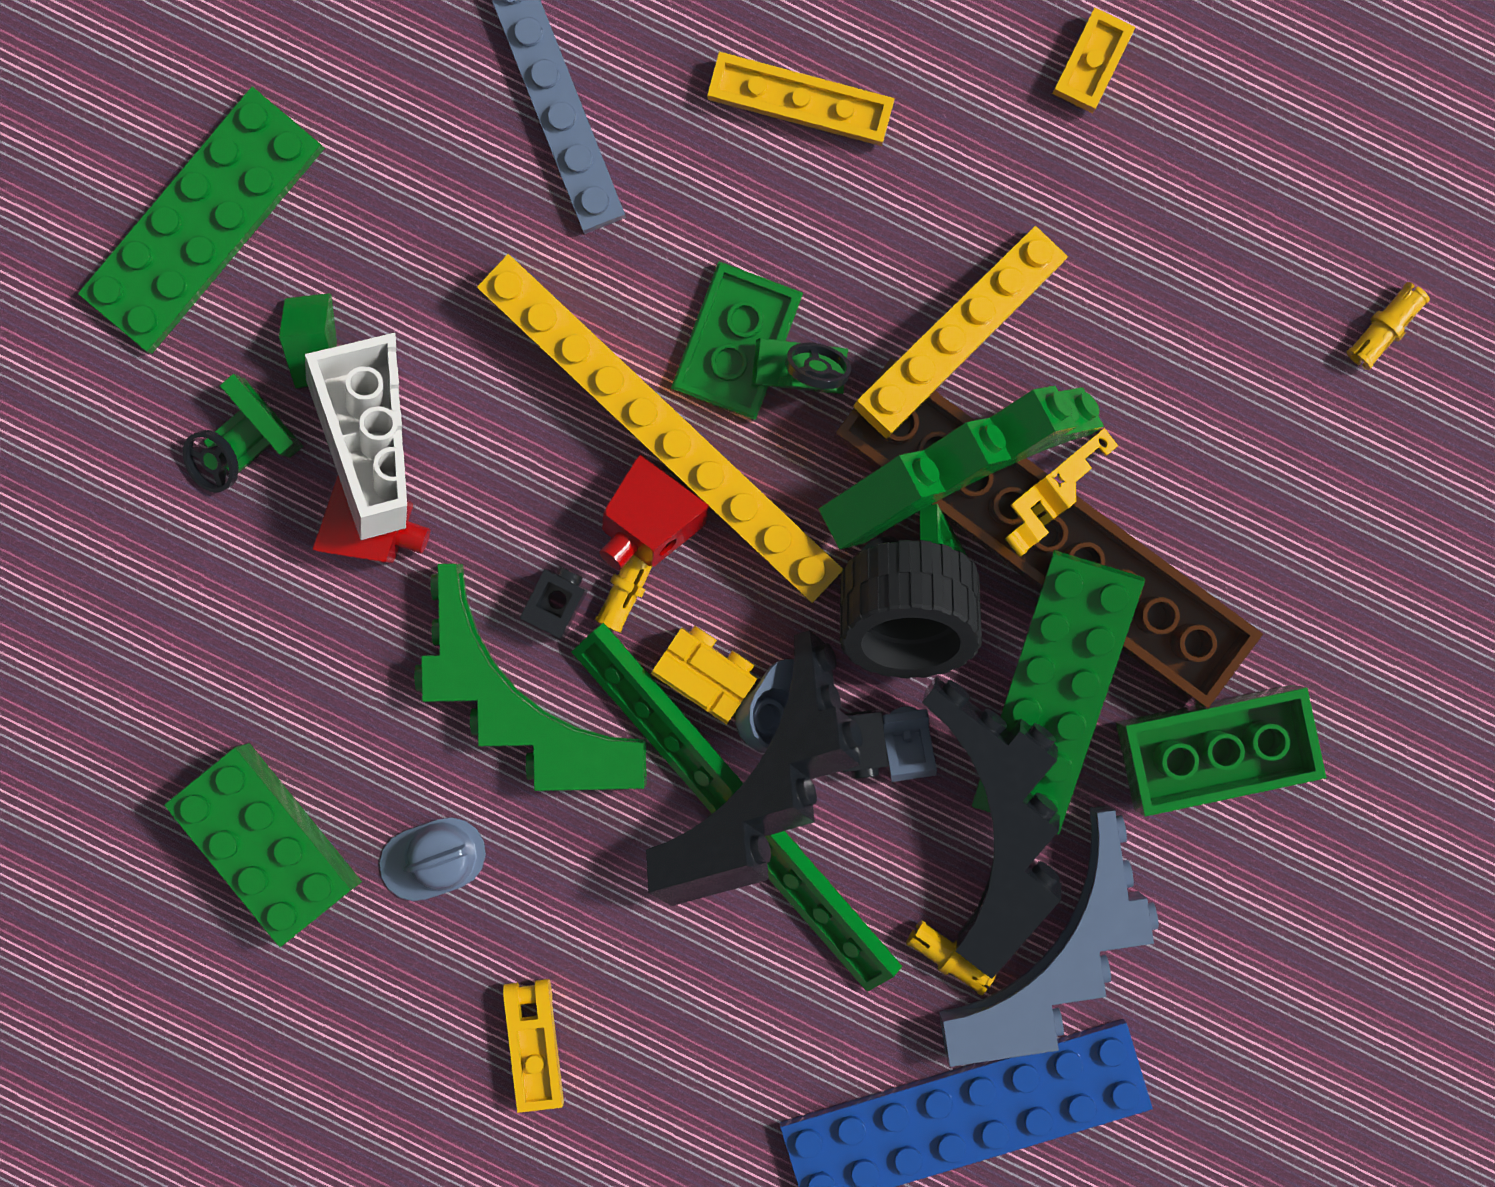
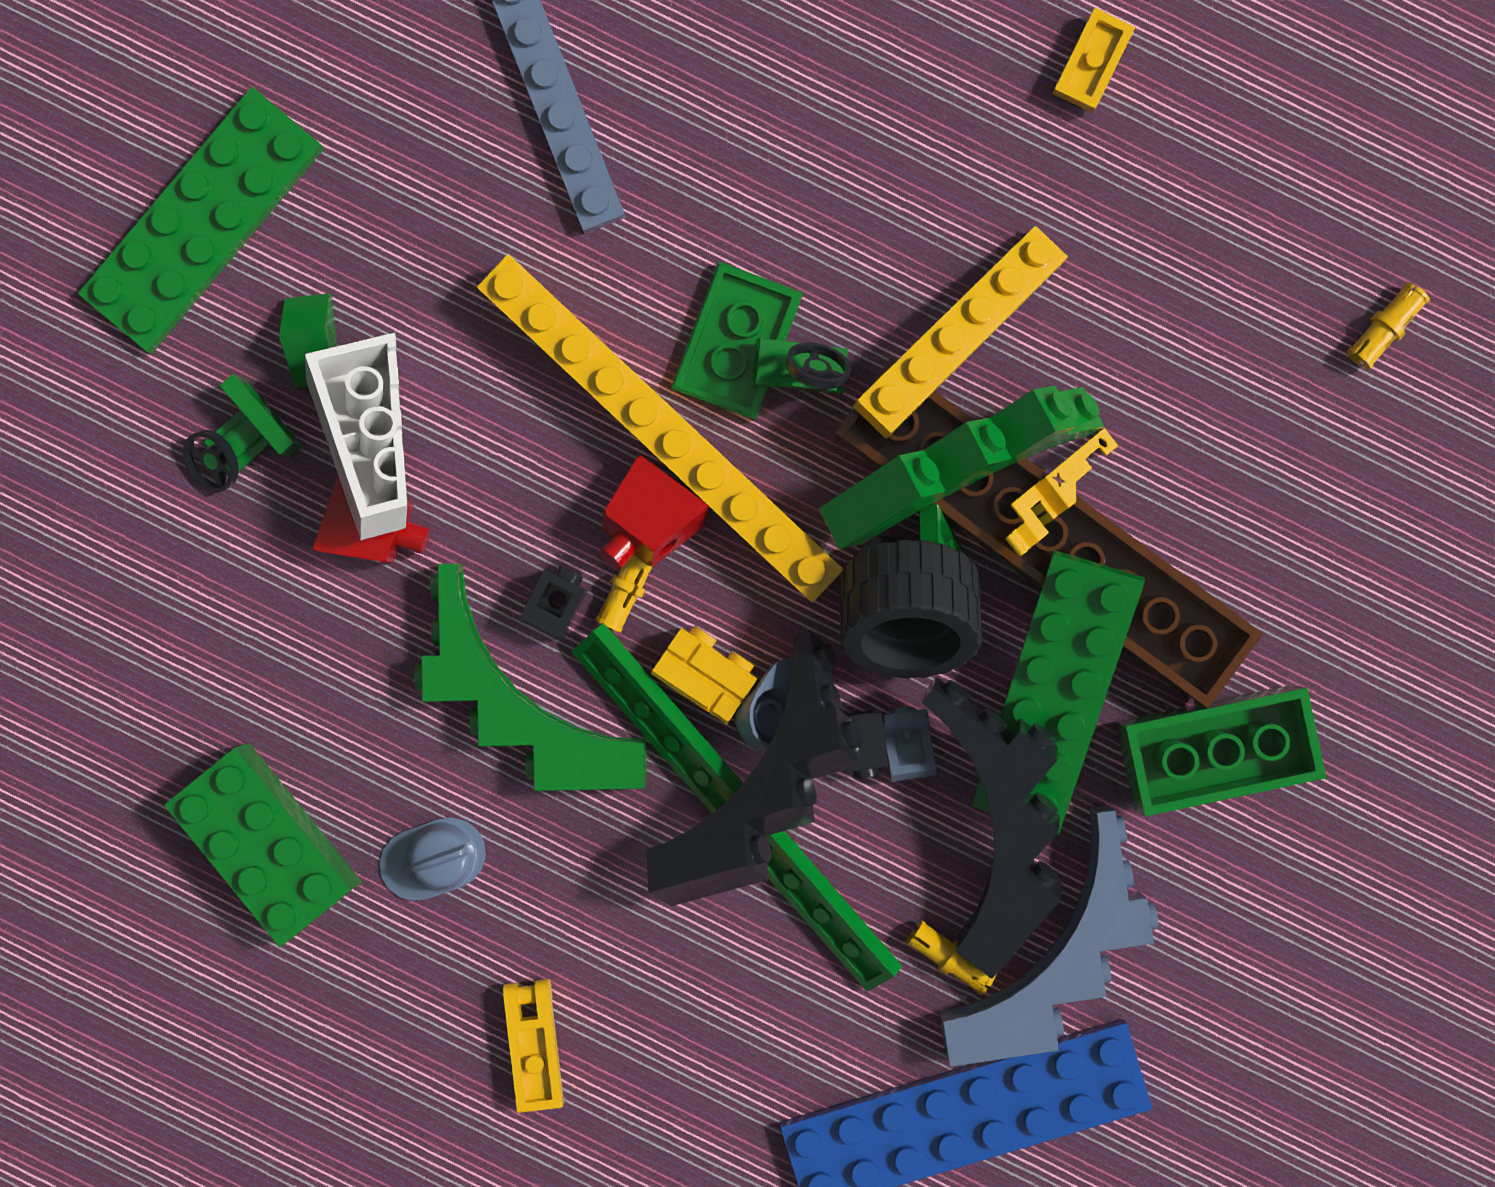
yellow plate [707,51,895,146] -> none

